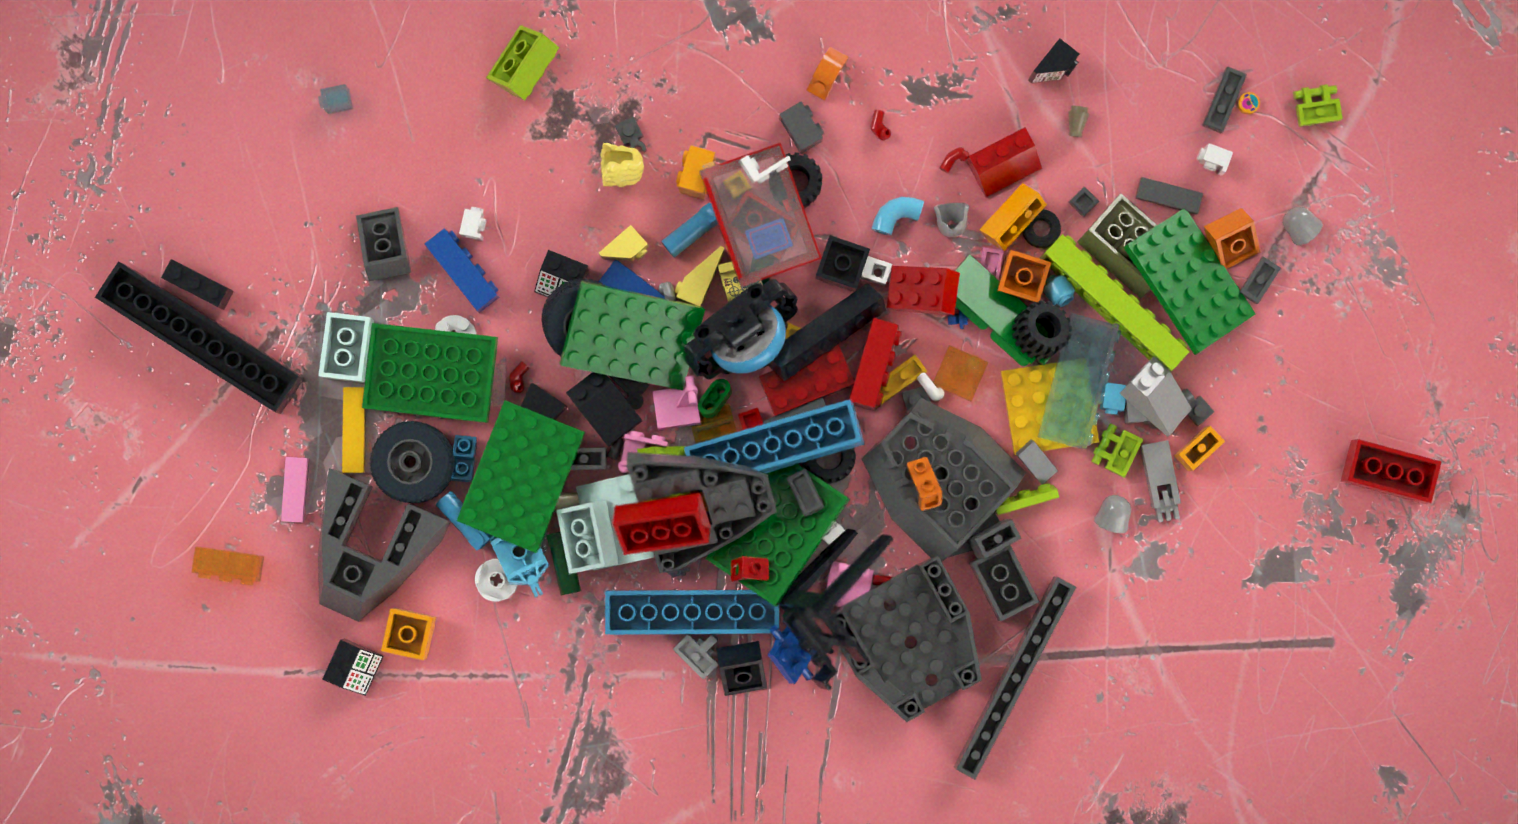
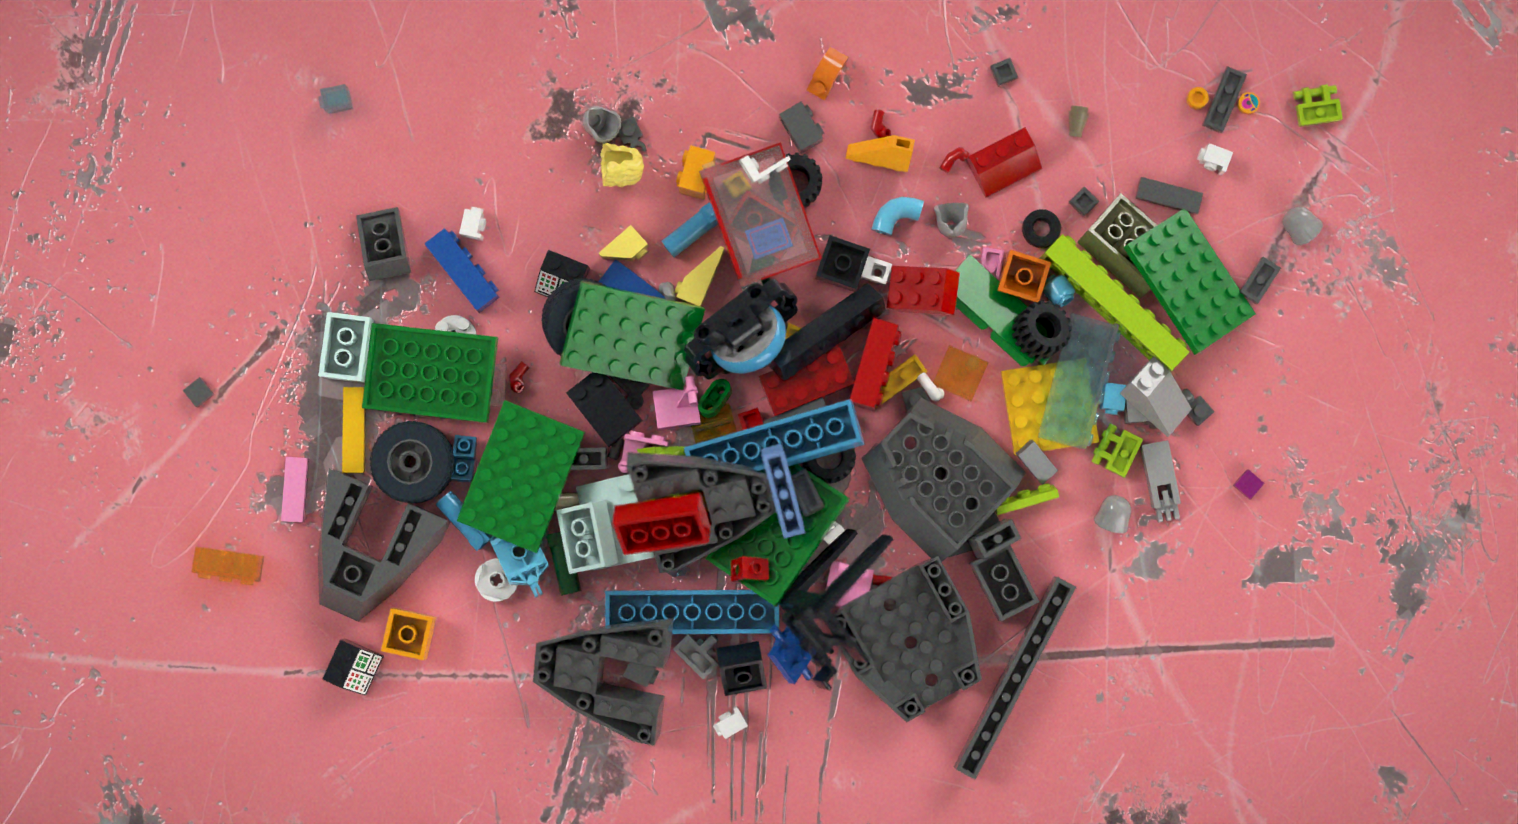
black brick [95,261,304,414] -> none
black brick [161,259,234,310] -> none
lime slope [486,25,559,100] -> none
black torso [521,383,568,420] -> none
light yellow leg [718,262,743,303] -> none
orange bracket [907,457,942,511] -> none
blue plate [948,310,968,329] -> none
light orange brick [979,183,1047,251] -> none
black slope [1028,38,1080,83] -> none
light orange brick [1174,426,1225,471] -> none
orange slope [1204,208,1260,269] -> none
red brick [1341,439,1442,504] -> none
none -> dark grey tile [183,377,214,408]
none -> dark grey piece [533,618,674,746]
none -> light grey hair [583,106,621,144]
none -> dark grey brick [623,662,659,687]
none -> white brick [713,706,748,739]
none -> medium blue brick [760,444,805,538]
none -> light orange slope [845,135,915,172]
none -> dark grey tile [990,58,1018,86]
none -> light orange tile [1186,87,1209,109]
none -> magenta tile [1233,469,1264,499]

